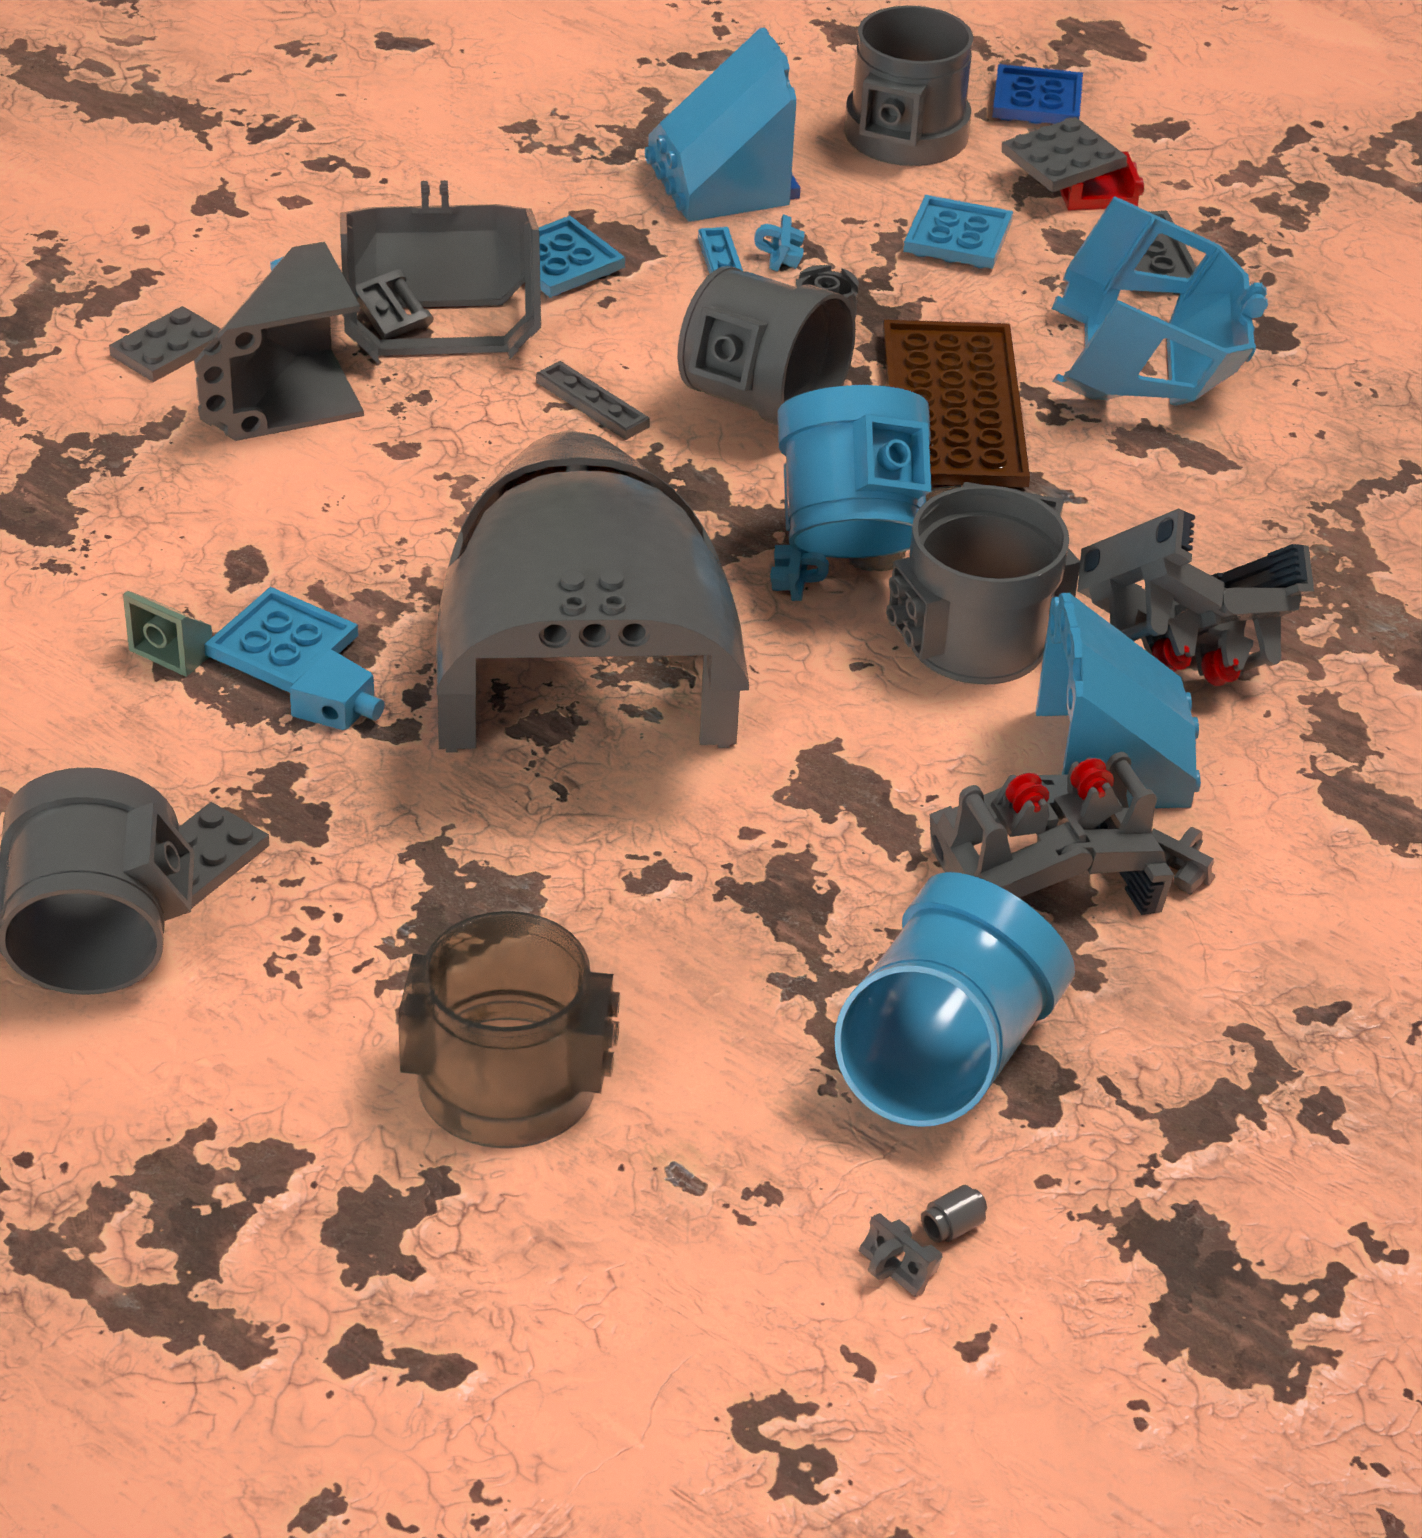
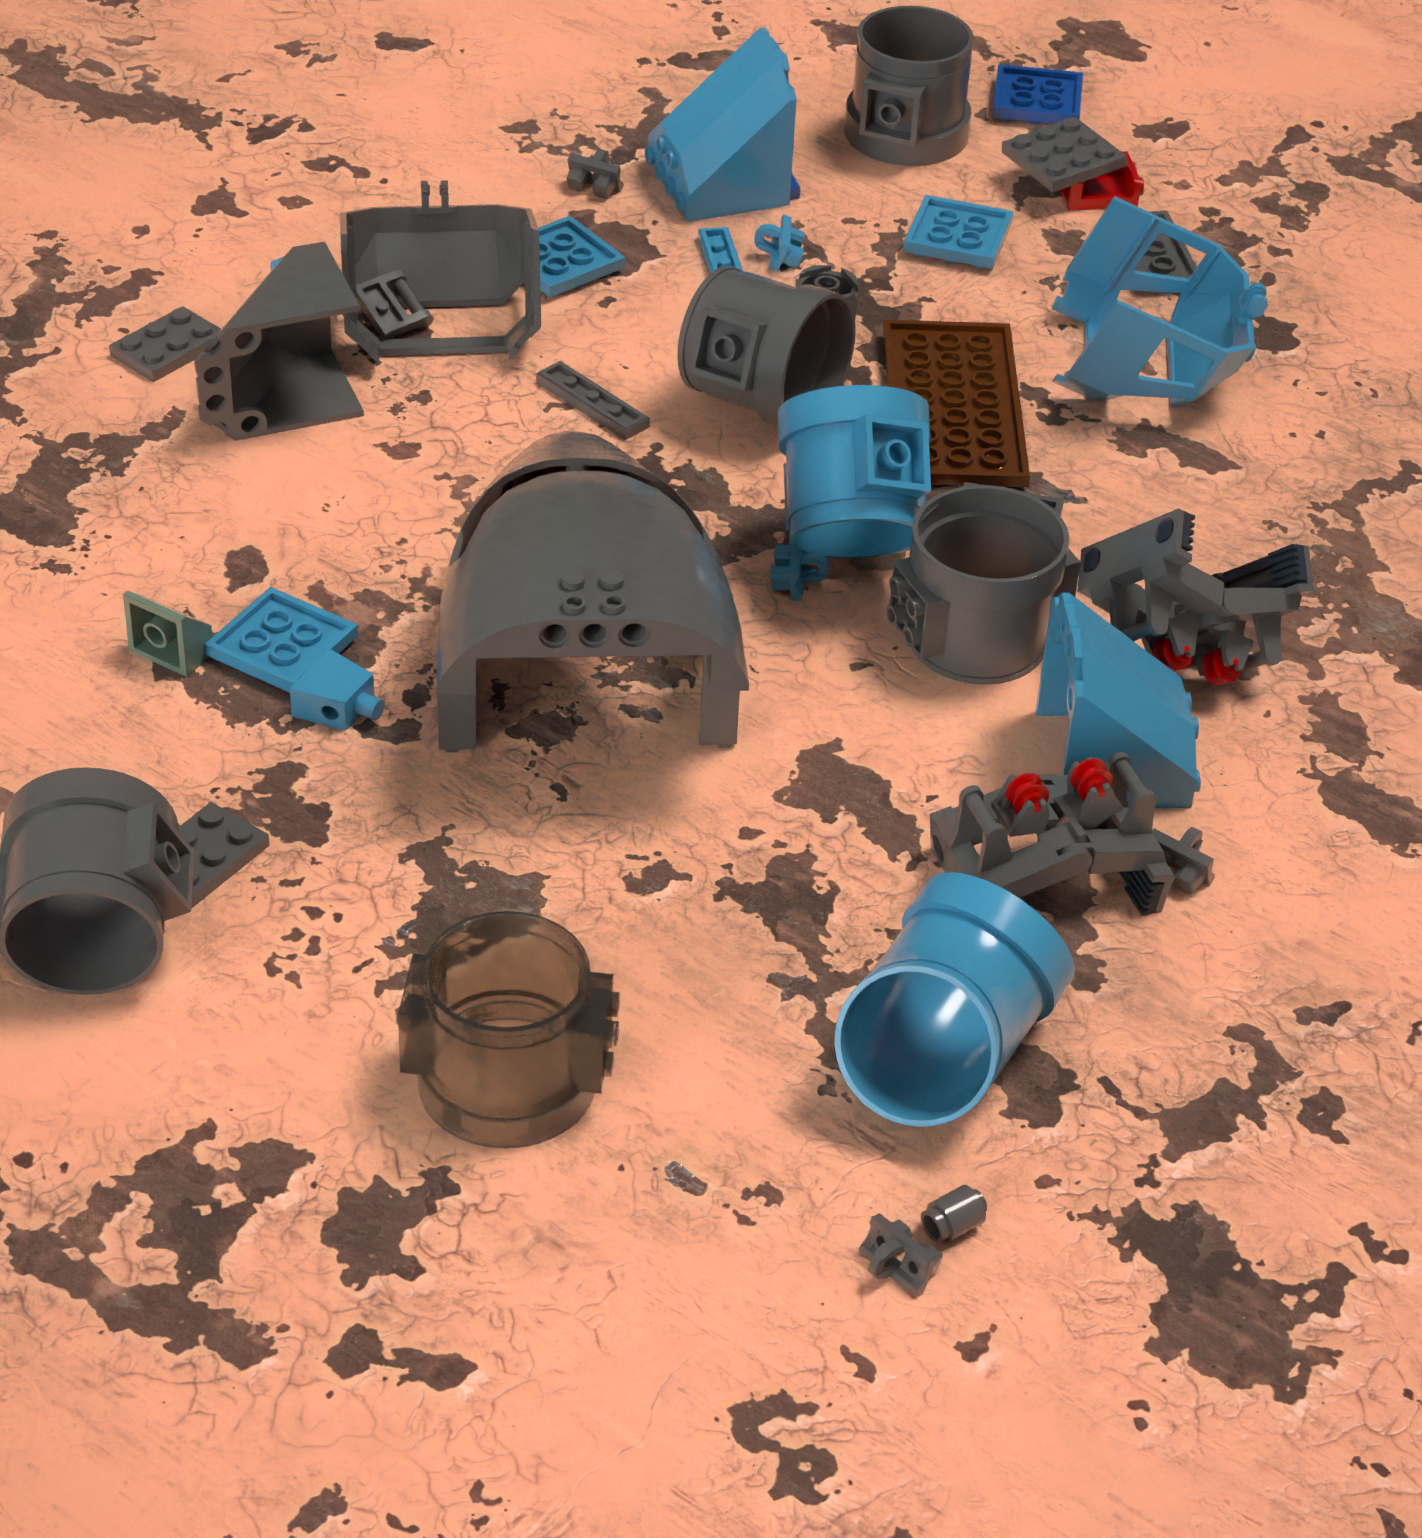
none -> dark grey hips [566,149,624,199]

